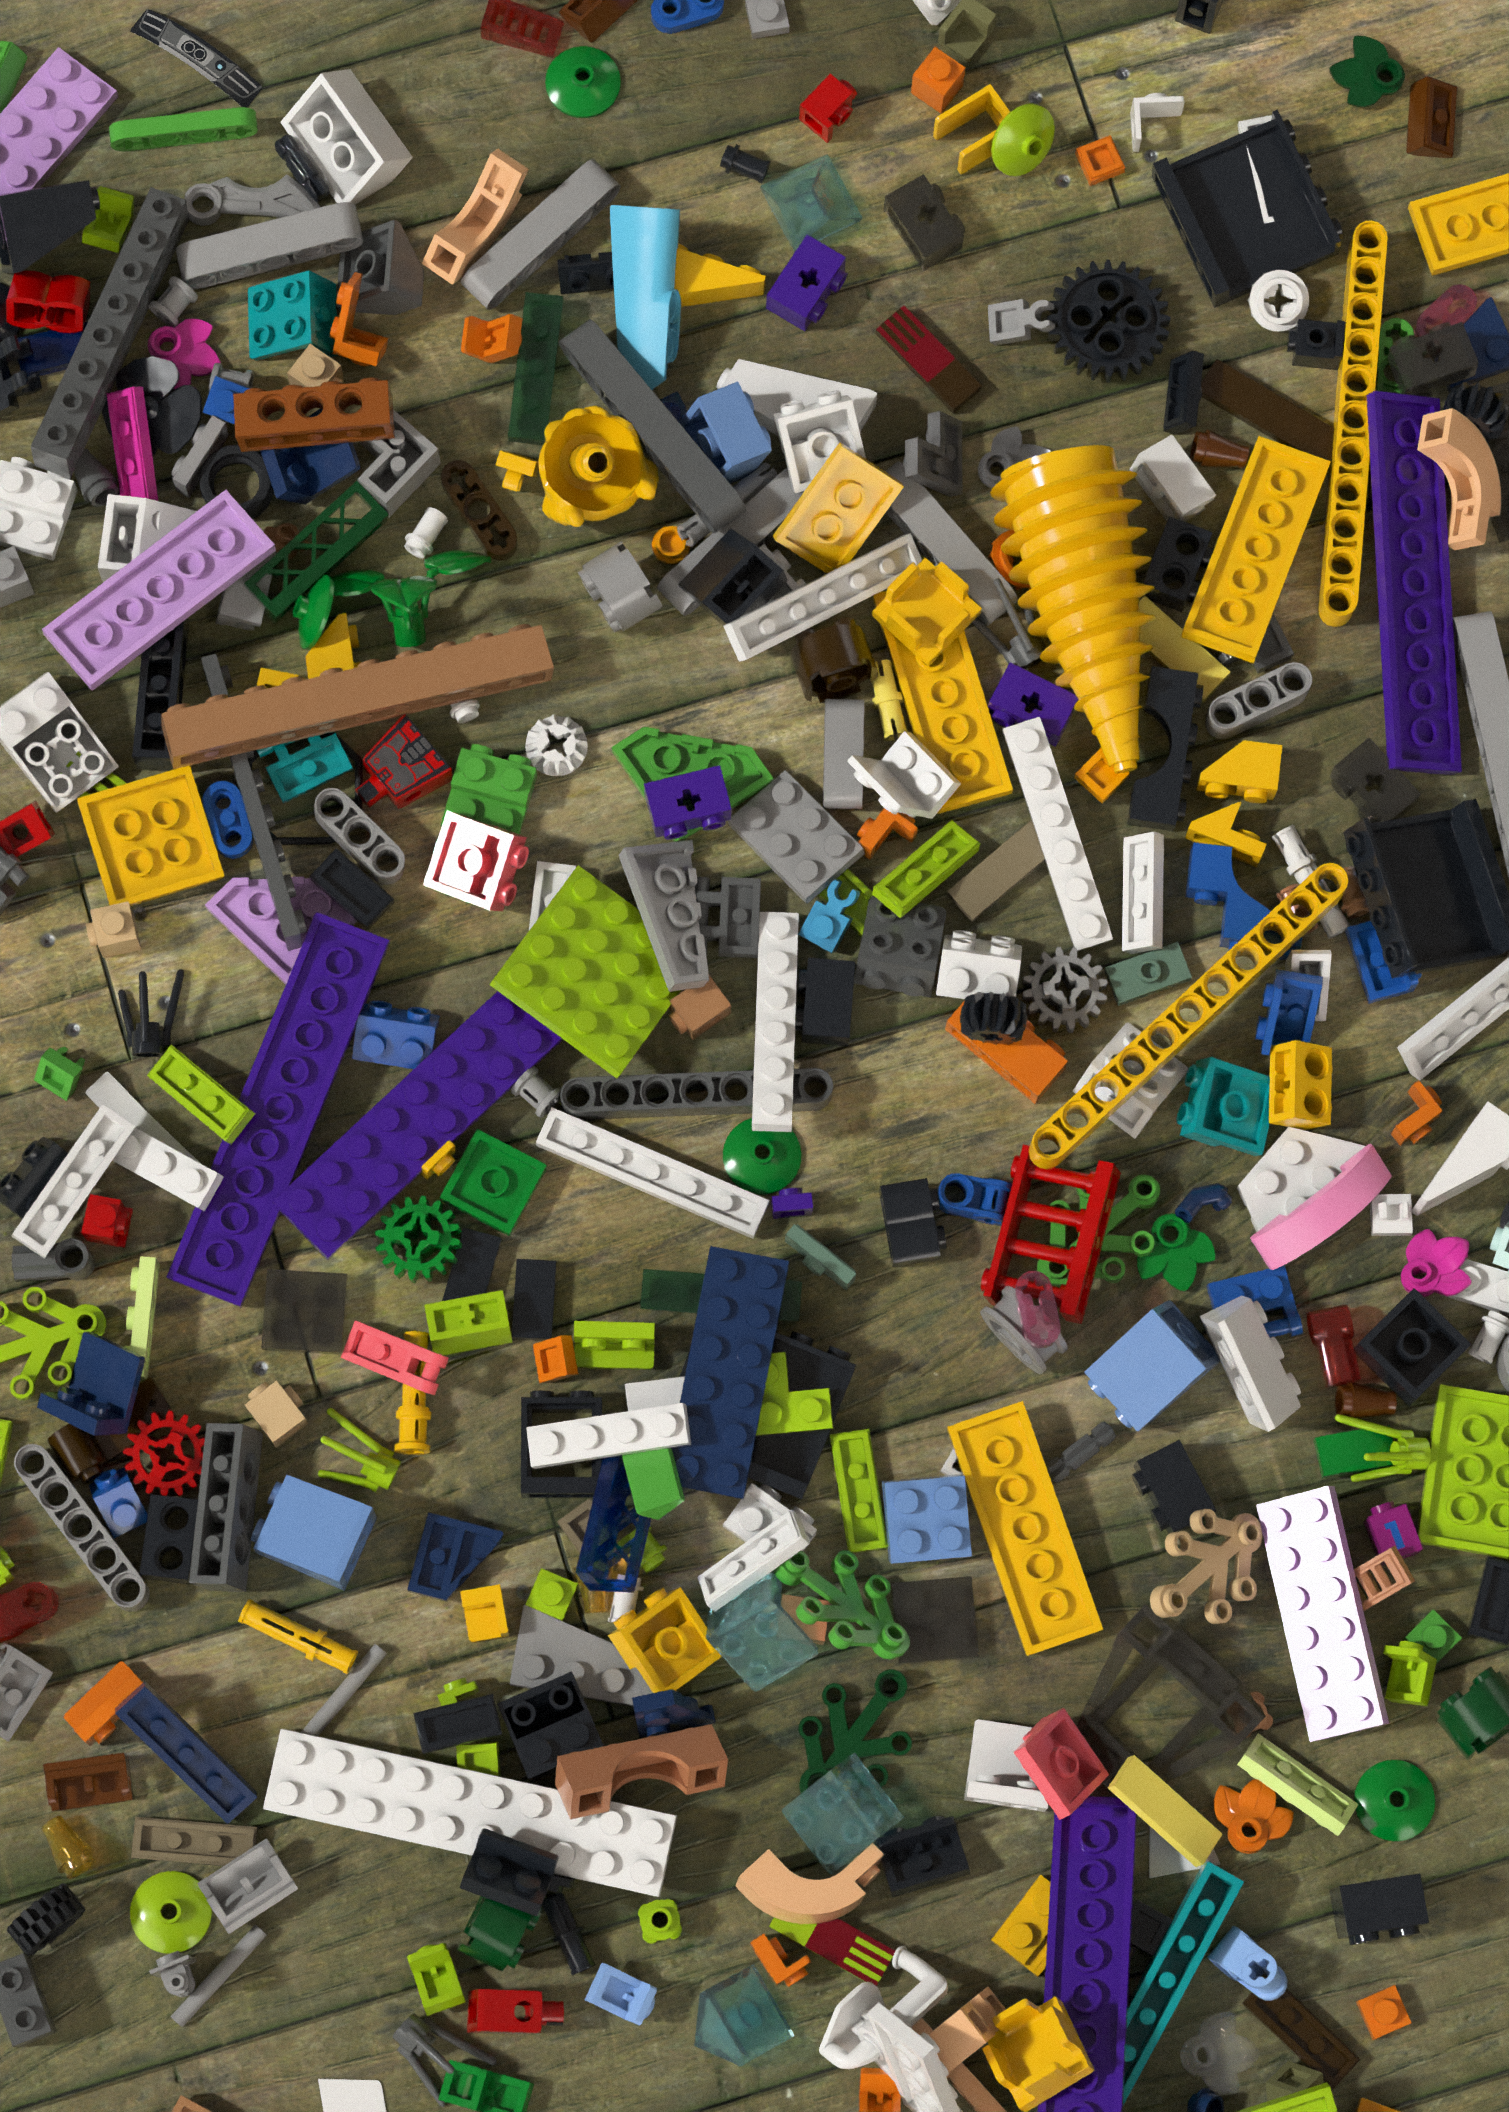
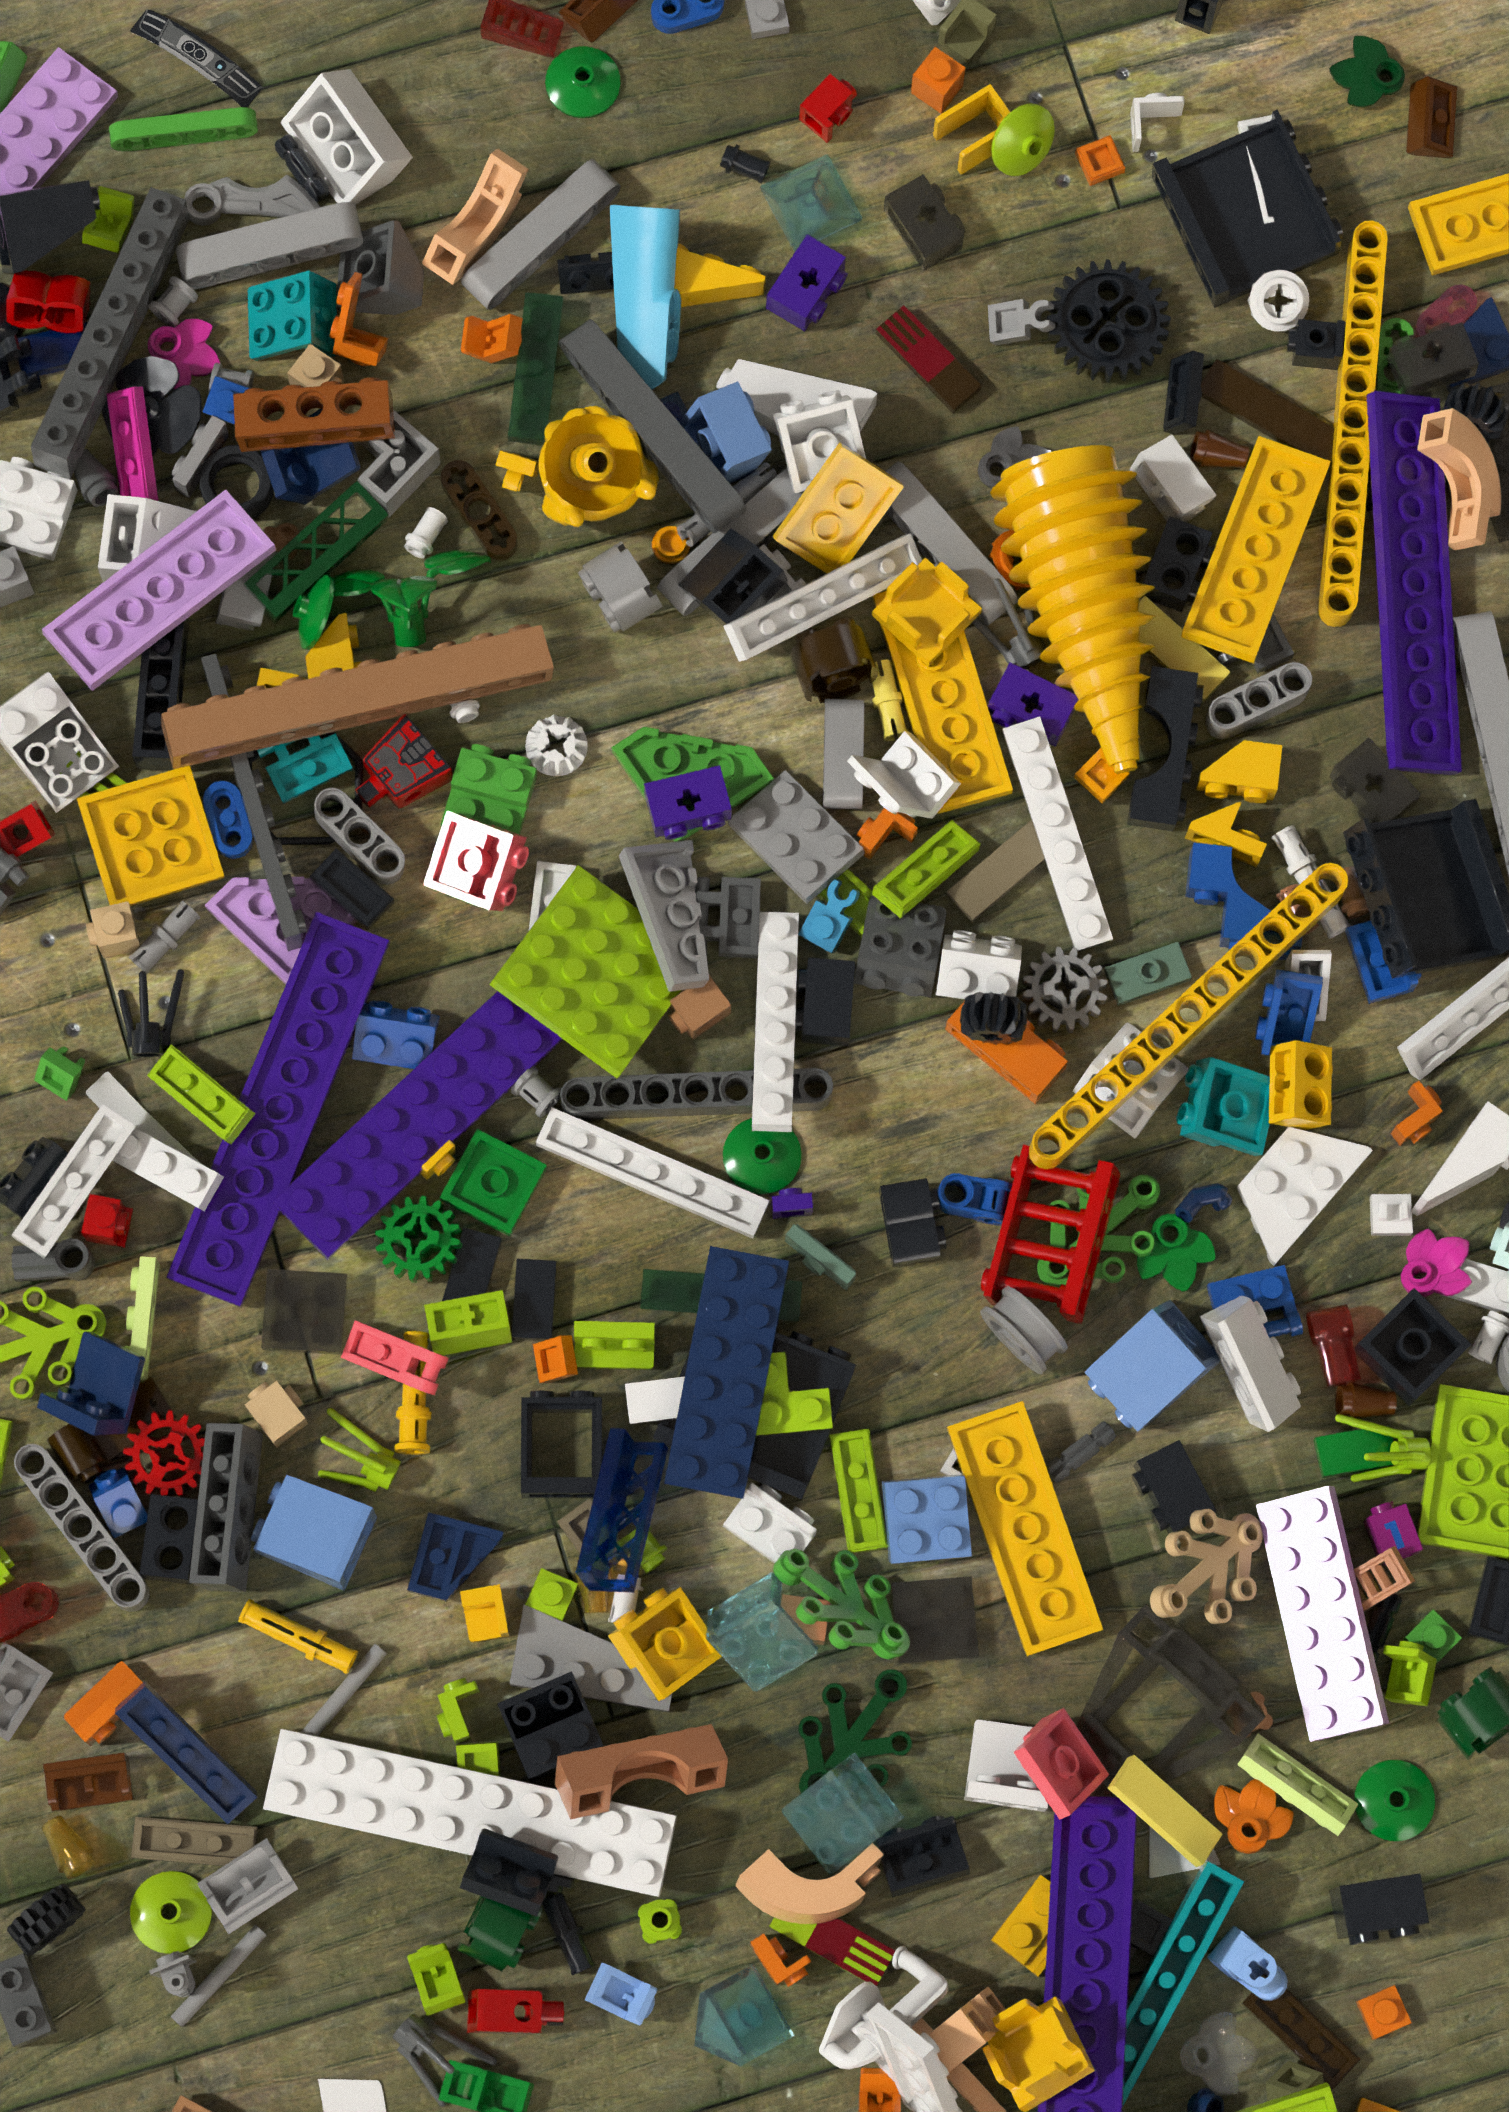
black tile [413,1694,503,1754] -> none
white plate [526,1403,691,1469] -> none
bright green slope [622,1448,685,1520] -> none
dark blue wing [632,1689,716,1739] -> none
white tile [697,1509,810,1612] -> none
flat silver plate [903,411,963,497] -> none
clear pink beam [1015,1271,1060,1348] -> none
white plate [1122,832,1164,954] -> none
bright pink slope [1250,1144,1392,1270] -> none
none -> light grey pin [128,900,201,974]
none -> black axle [1367,1594,1402,1664]

